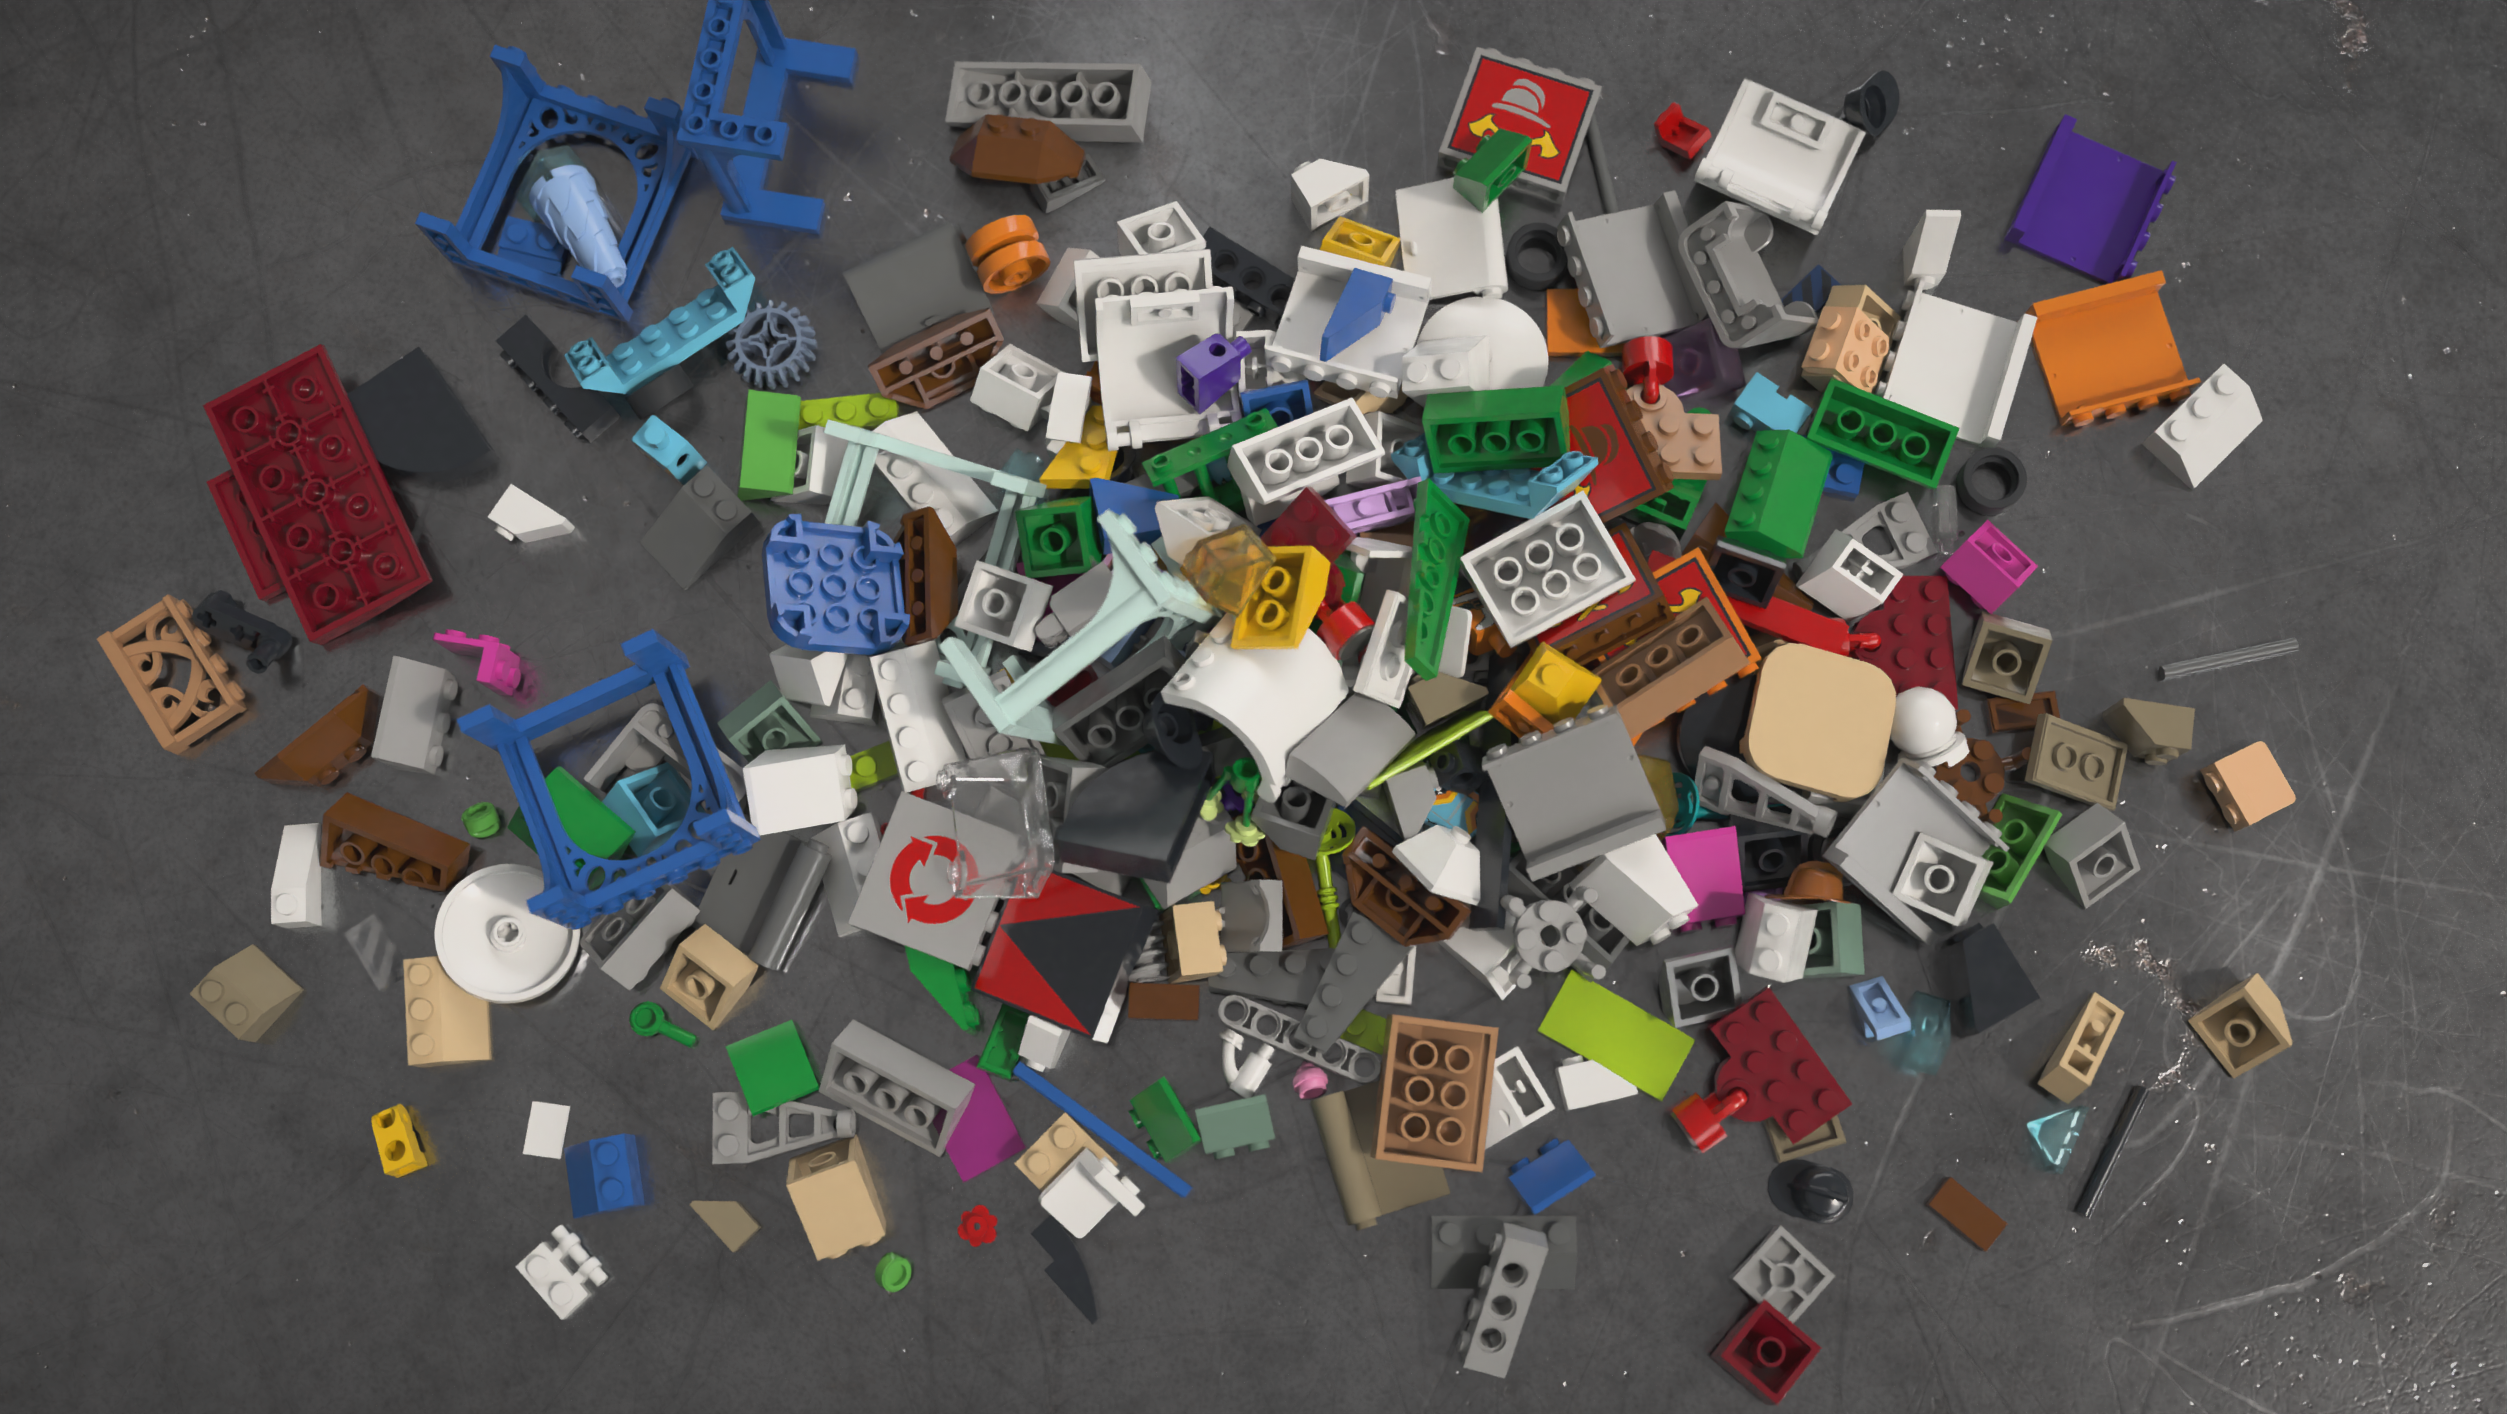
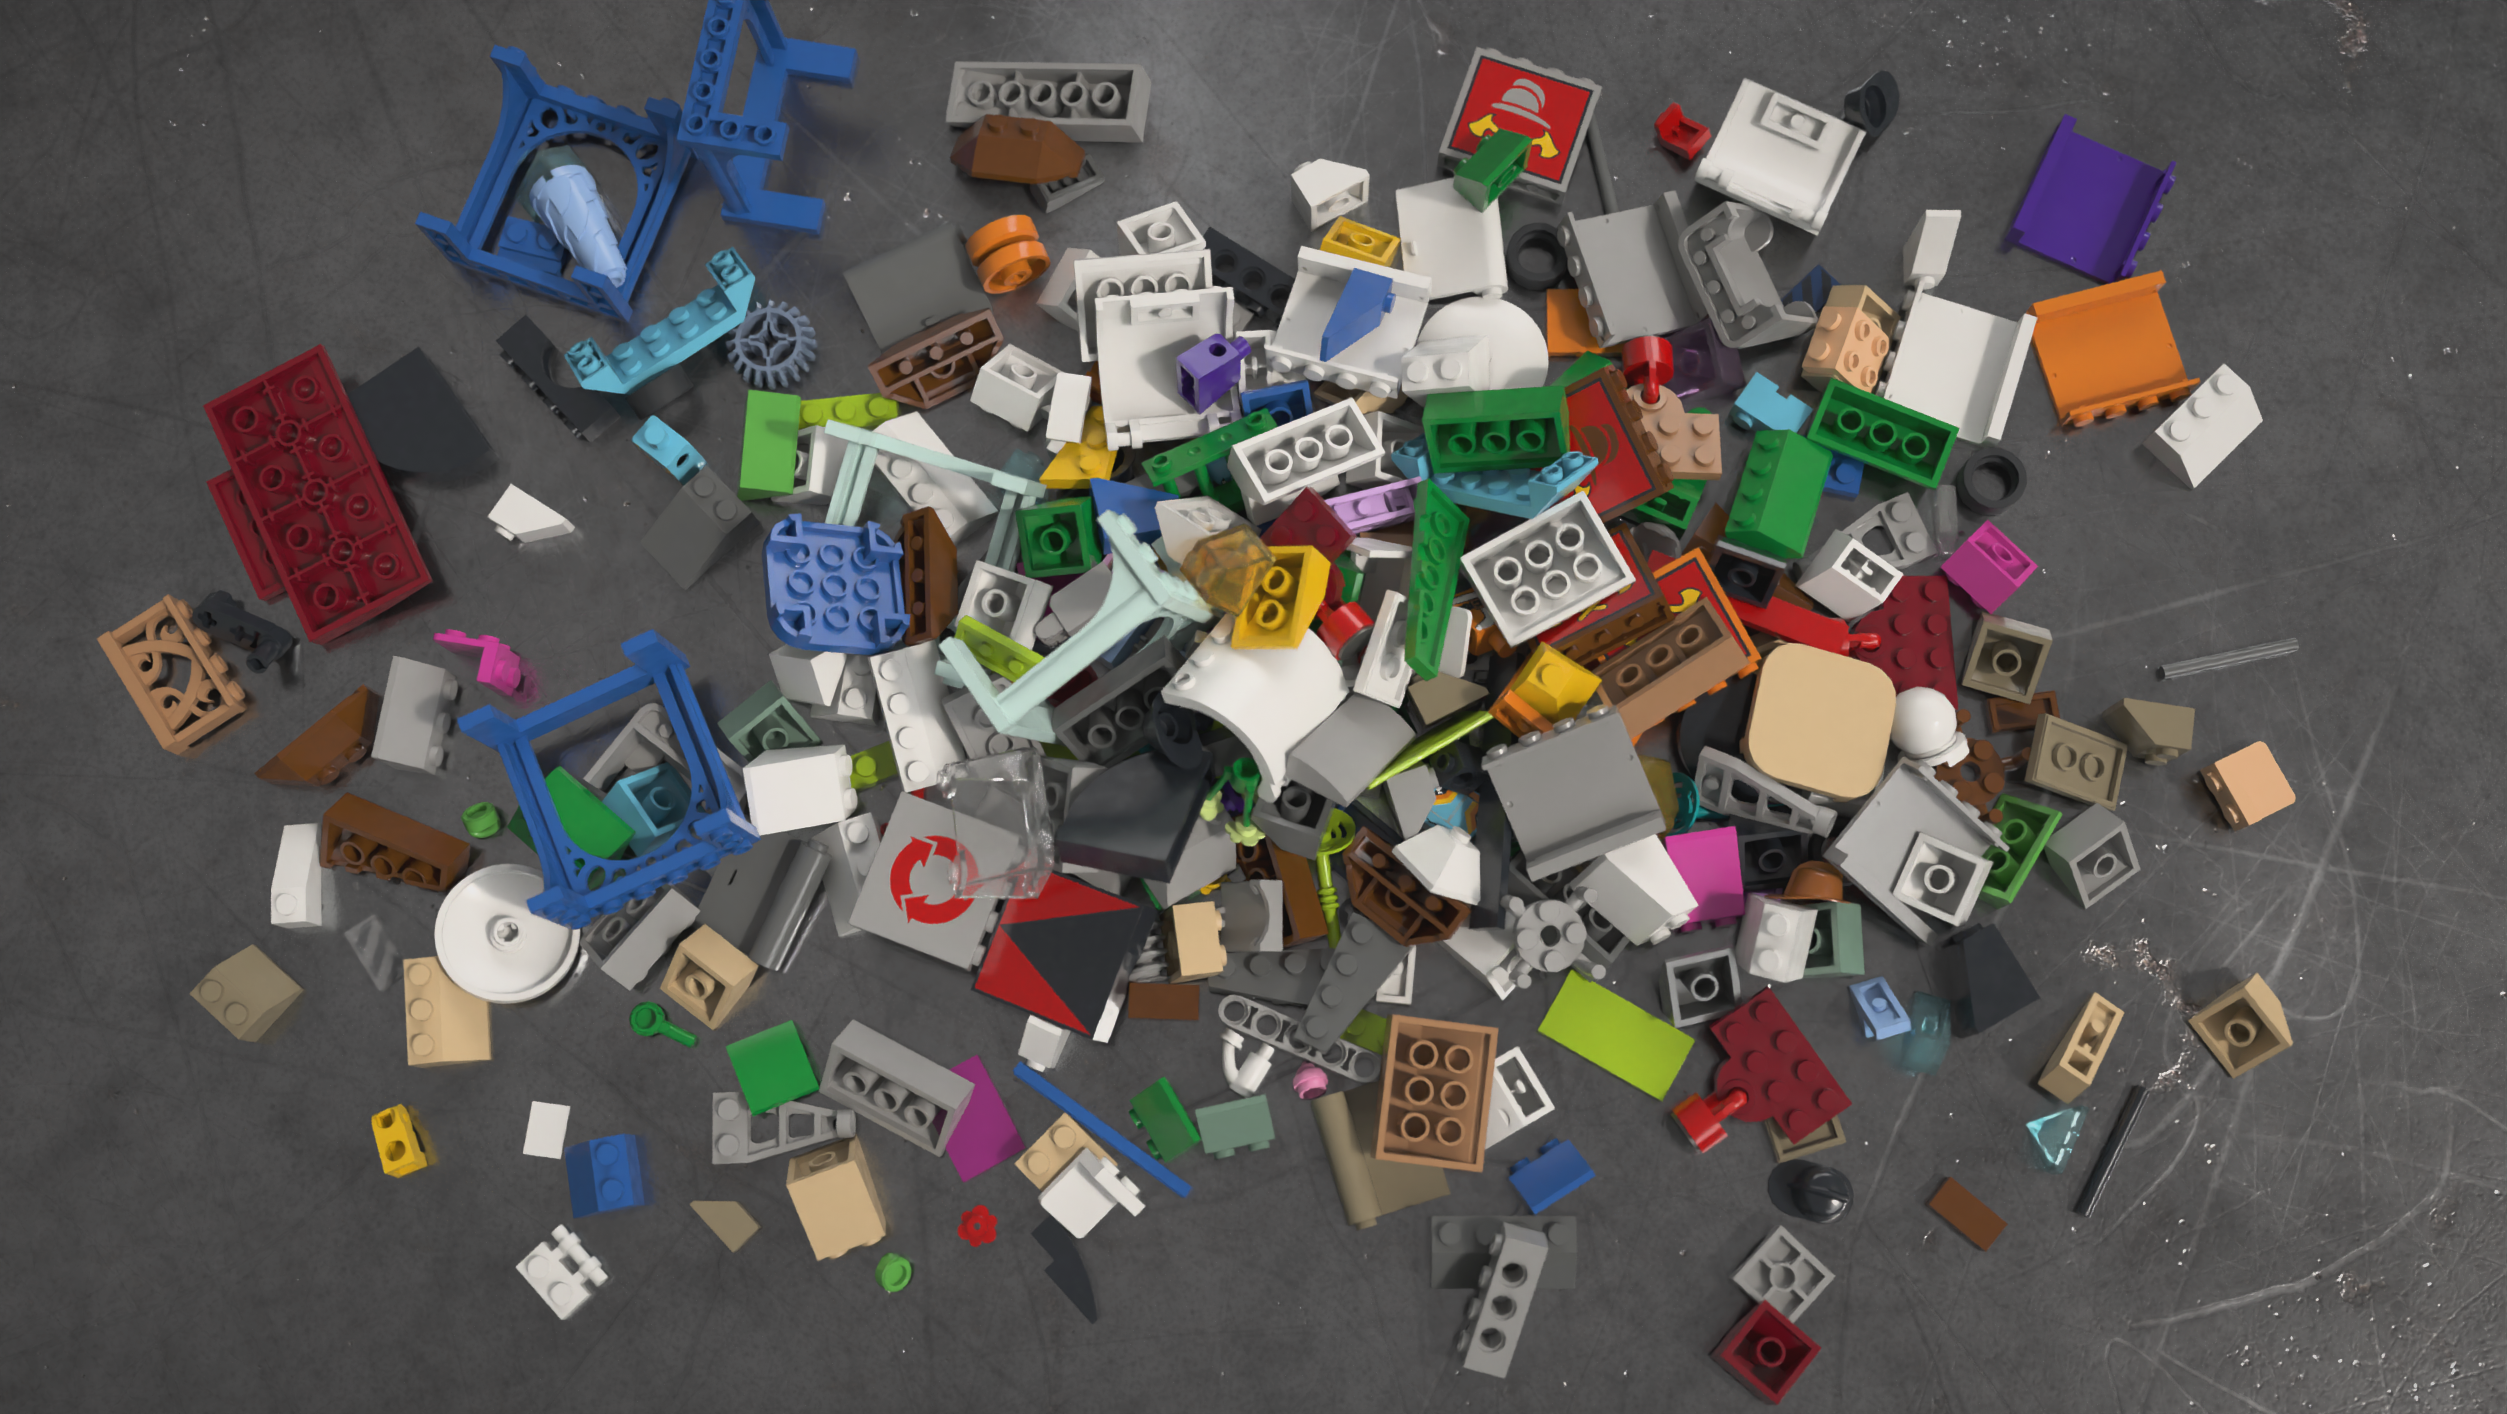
green slope [904,945,981,1036] -> none
green plate [977,1003,1031,1081] -> none
white slope [1555,1055,1638,1111] -> none
none -> lime plate [954,615,1045,682]

